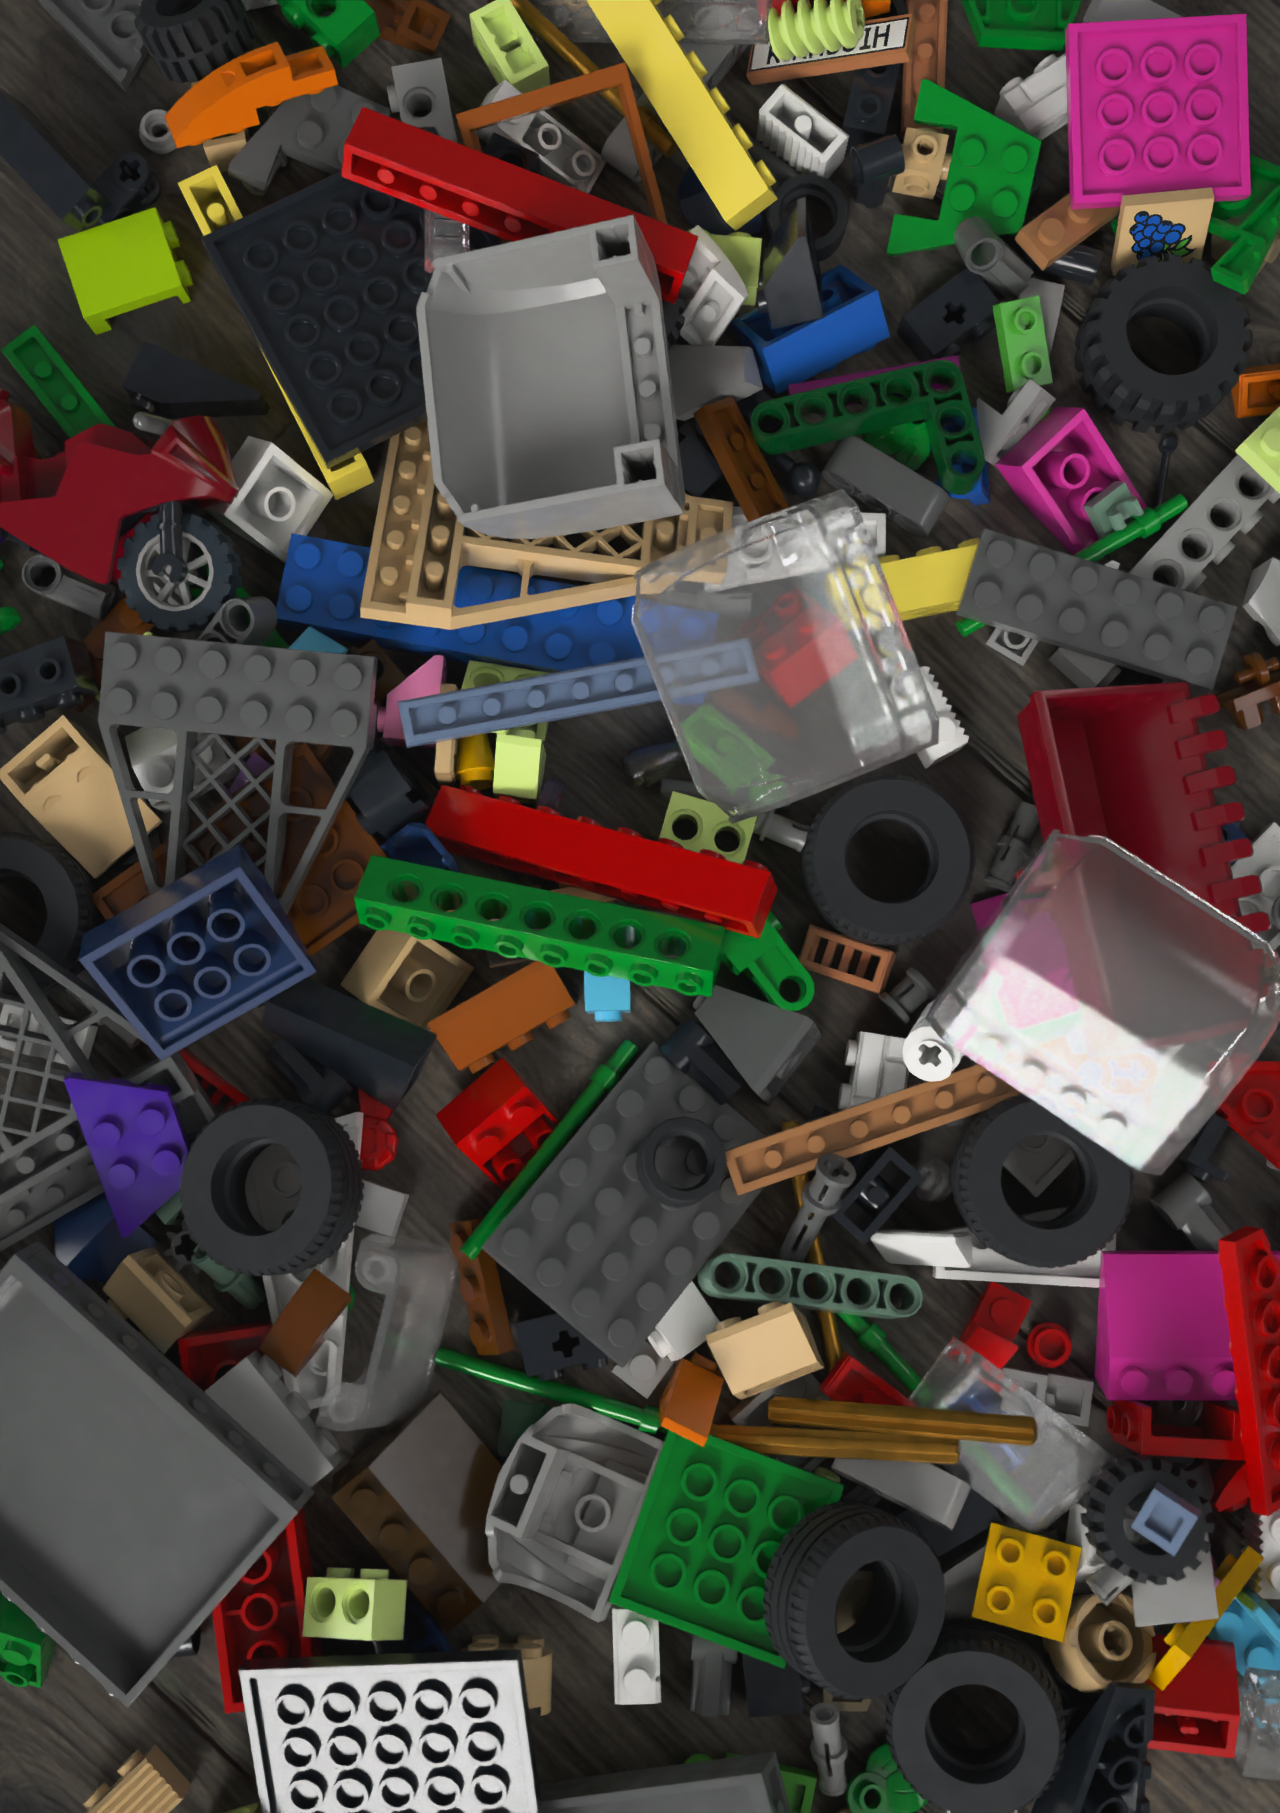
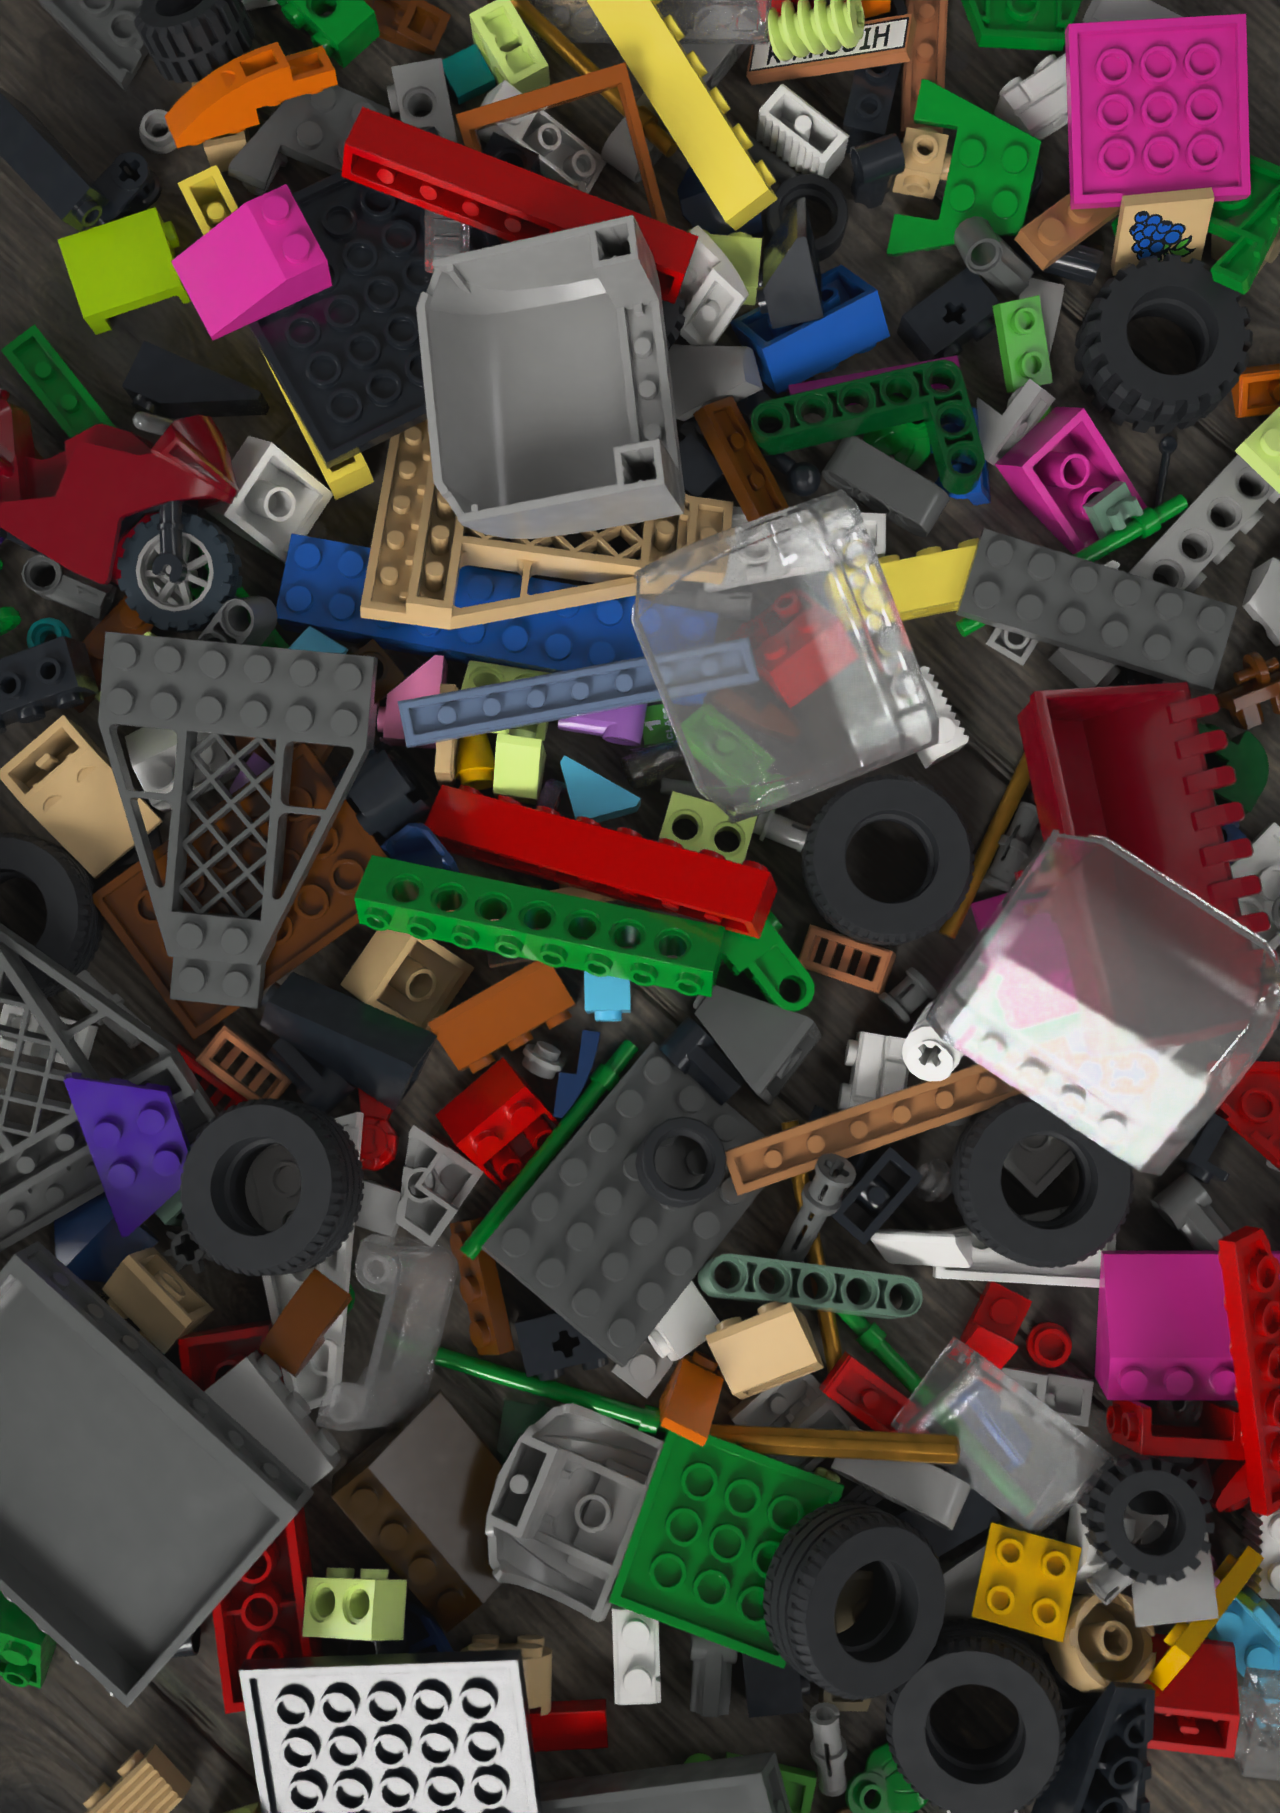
dark blue slope [79,844,317,1061] -> none
sand green axle [191,1244,266,1310] -> none
pearl gold axle [768,1396,1038,1446] -> none
sand blue plate [1131,1482,1201,1556] -> none
none -> teal plate [27,618,71,648]
none -> dark pink slope [171,184,332,341]
none -> nougat slope [196,1023,292,1100]
none -> light grey slope [395,1124,484,1248]
none -> teal tile [442,44,496,105]
none -> light grey plate [522,1041,565,1079]
none -> red slope [529,1699,608,1752]
none -> dark blue slope [553,1030,601,1118]
none -> medium lavender piece [557,703,648,746]
none -> medium azure slope [560,755,641,822]
none -> bright green sticker [643,703,679,745]
none -> pearl gold bar [939,752,1030,939]
none -> dark green brick [1198,723,1269,814]

